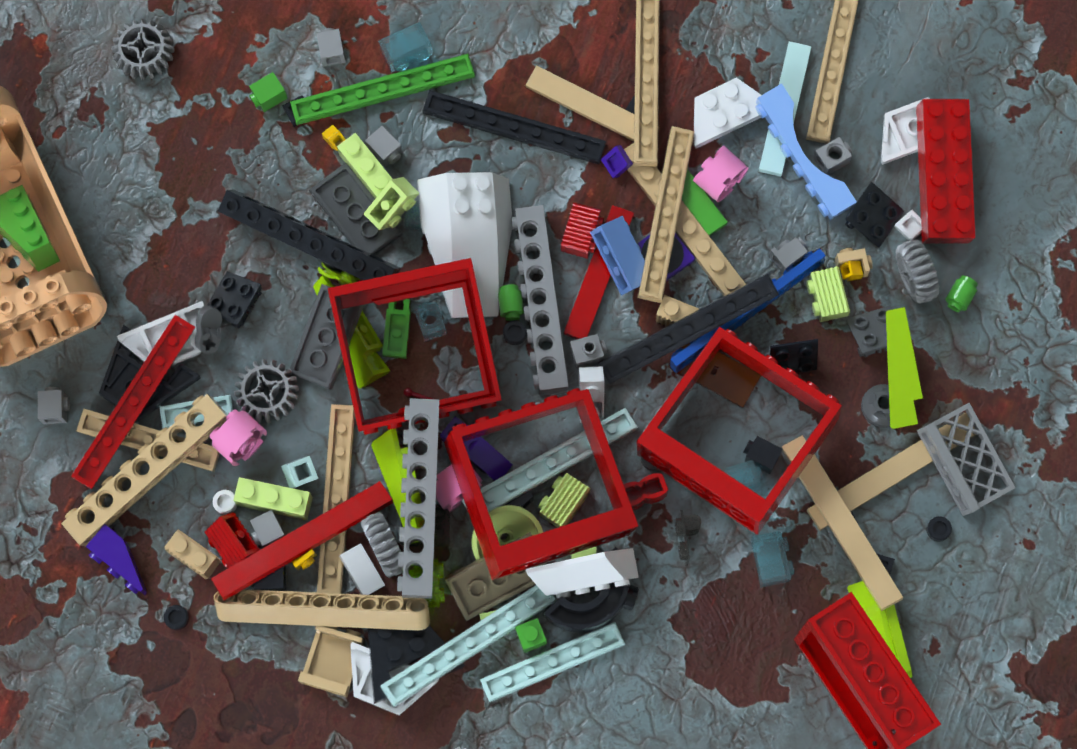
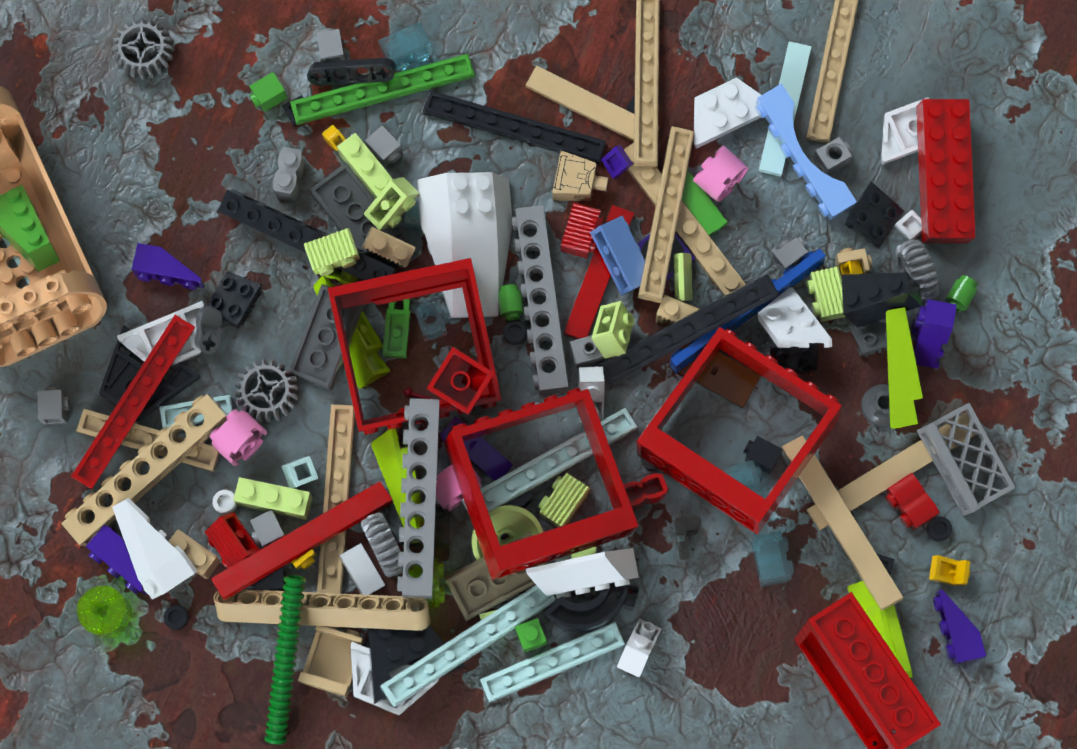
none -> clear neon green brick [77,586,132,638]
none -> white wedge [112,498,197,599]
none -> dark purple slope [131,243,205,290]
none -> green piece [264,575,306,745]
none -> light grey brick [273,147,305,202]
none -> yellowish green brick [304,228,360,276]
none -> black beam [307,58,396,86]
none -> tan brick [362,227,416,268]
none -> red slope [427,347,494,415]
none -> tan torso [552,151,608,201]
none -> yellowish green brick [591,301,634,359]
none -> white slope [617,618,661,677]
none -> yellowish green slope [674,253,693,301]
none -> white wing [758,287,832,348]
none -> black wedge [842,272,922,328]
none -> red brick [885,473,940,531]
none -> dark purple wedge [911,299,957,369]
none -> yellow bracket [929,555,970,586]
none -> dark purple slope [933,589,986,665]

